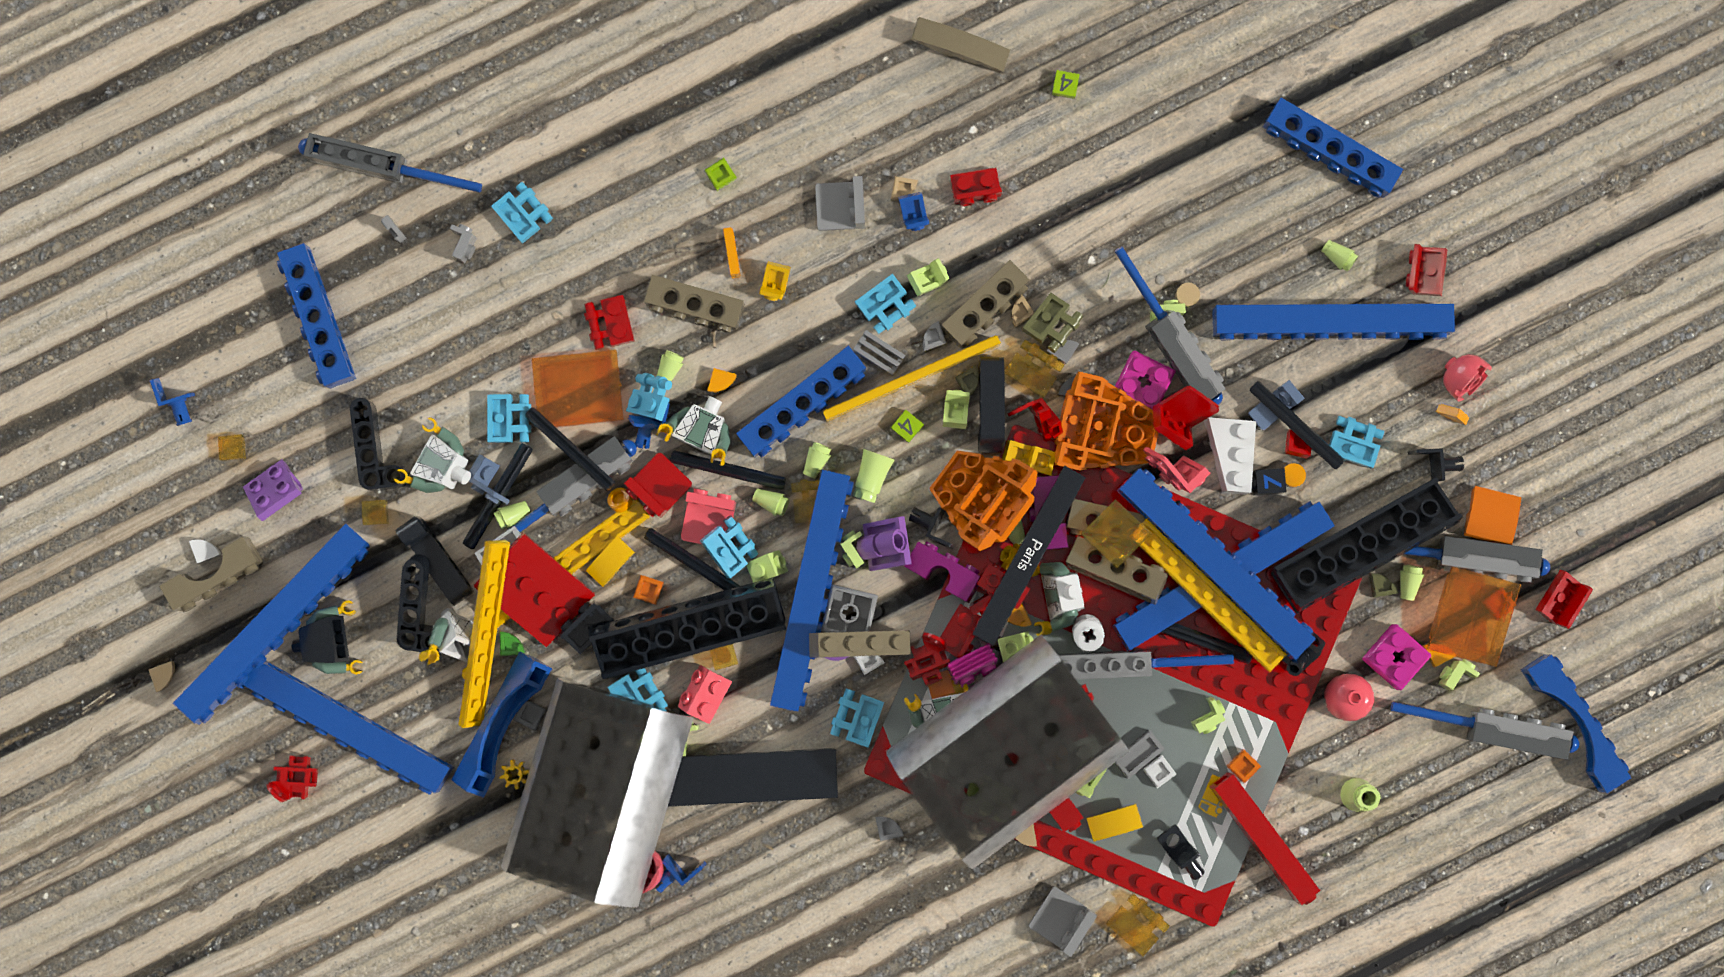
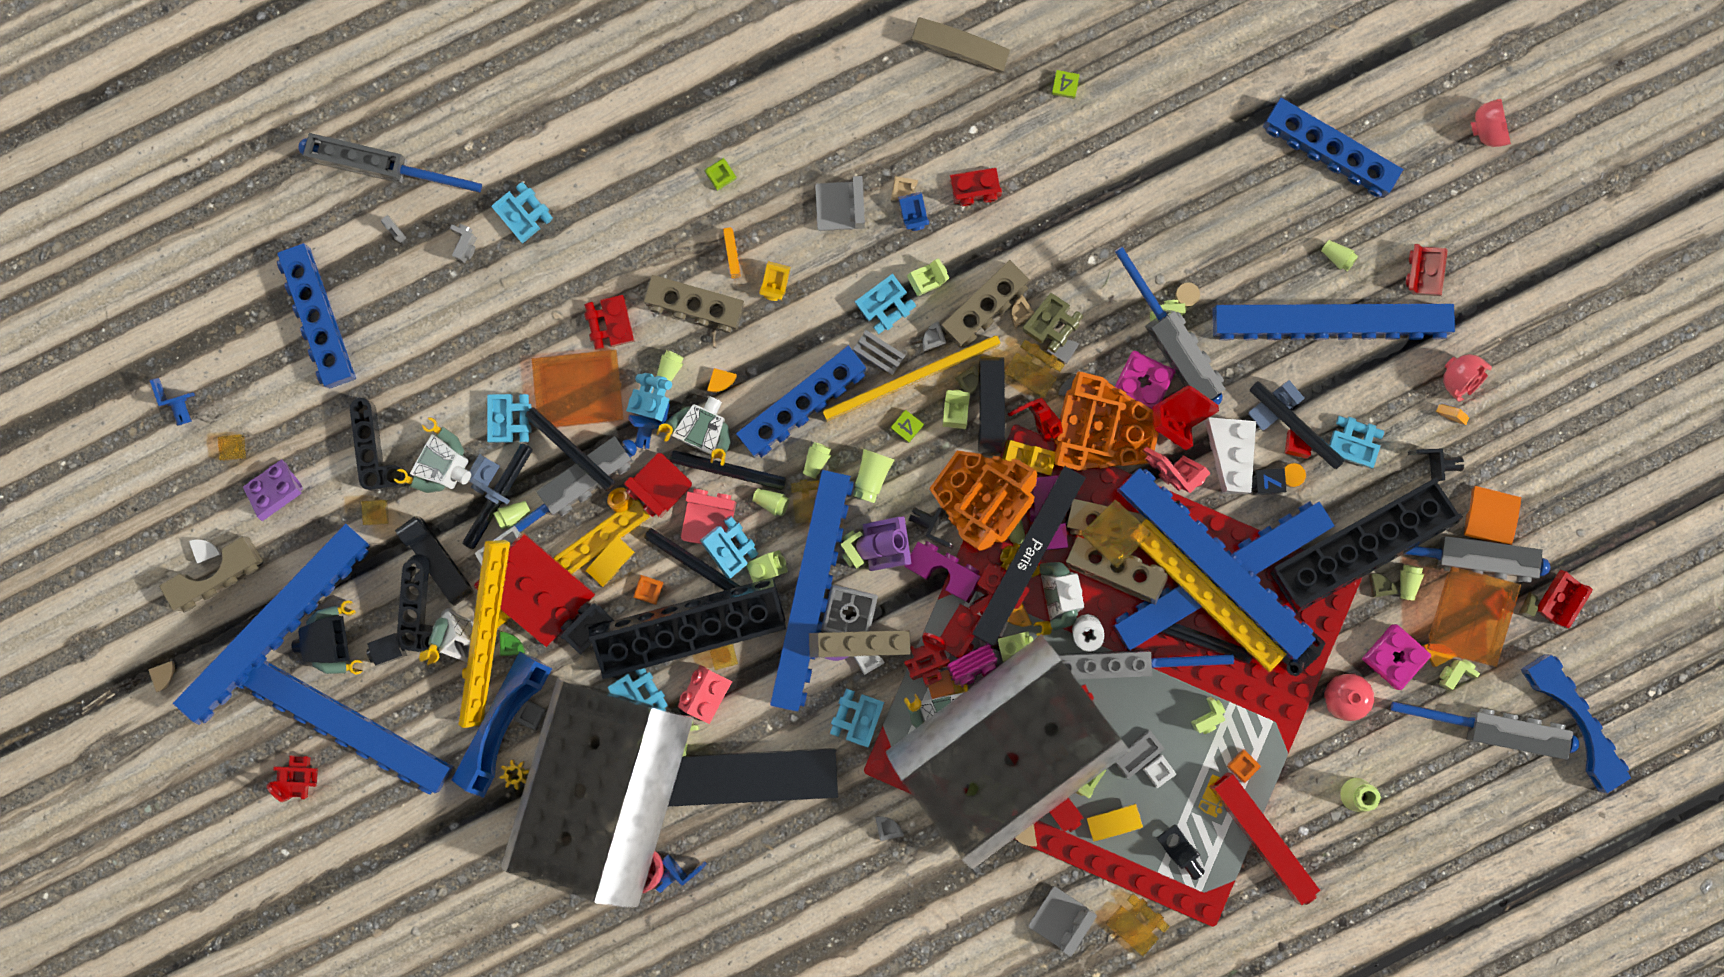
none -> black brick [366,633,408,666]
none -> coral cylinder [1471,99,1511,147]
none -> olive tile [1519,592,1539,617]

